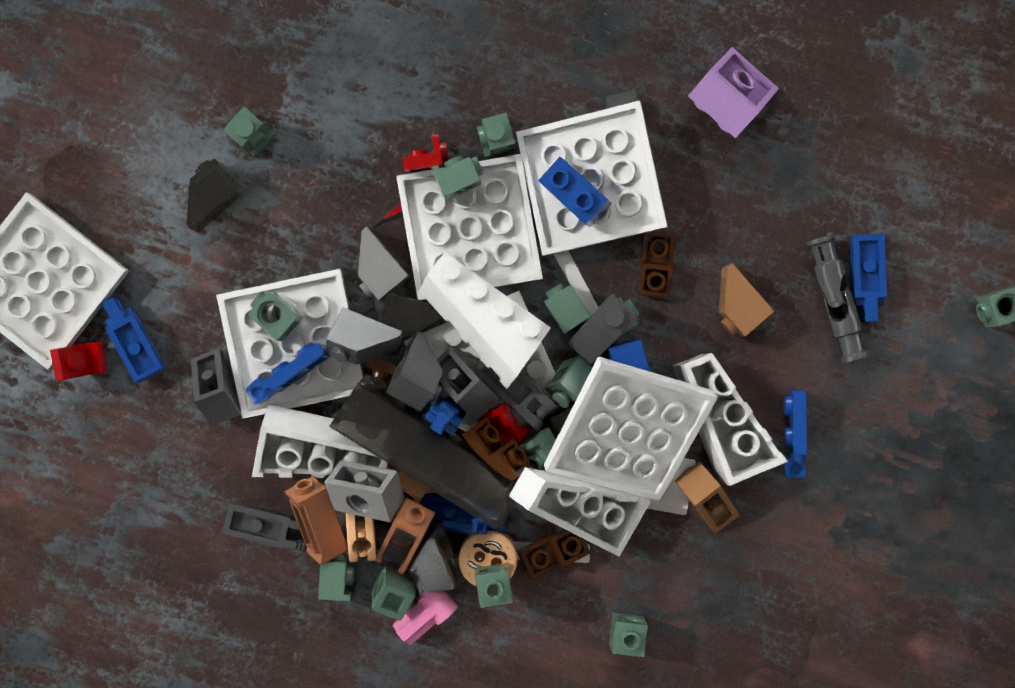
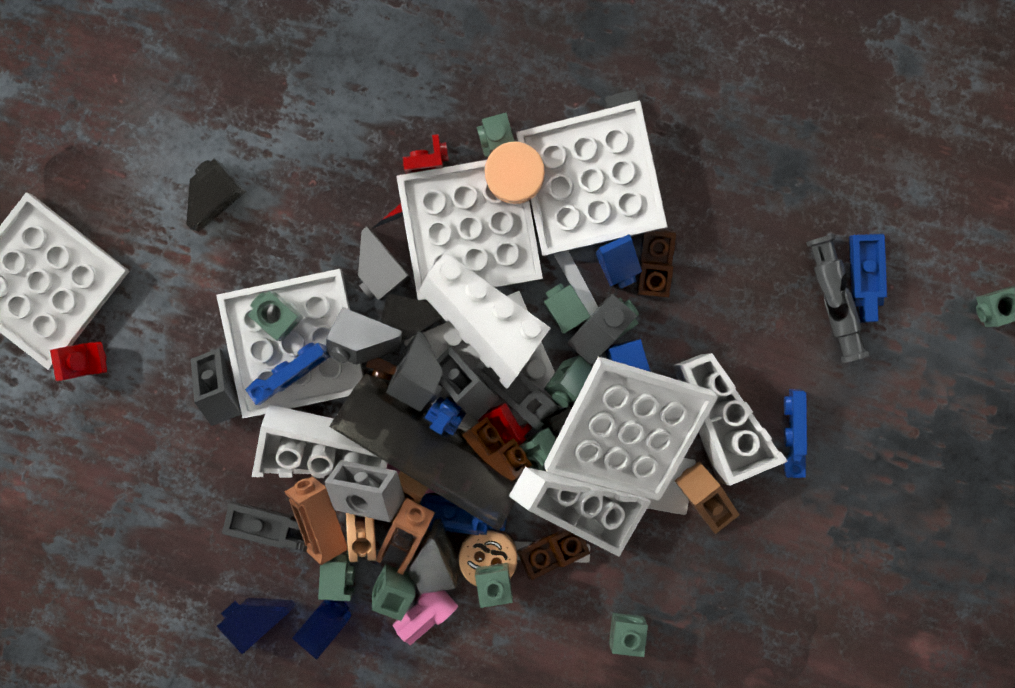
blue hinge [102,297,167,384] -> none
sand green brick [223,107,276,157] -> none
sand green brick [431,156,484,200] -> none
blue brick [538,156,612,227] -> none
lavender slope [688,47,779,138] -> none
medium nougat slope [719,263,774,337] -> none
none -> clear blue slope [217,598,296,654]
none -> clear blue slope [292,600,352,660]
none -> light nougat head [485,142,545,204]
none -> blue slope [595,234,642,289]

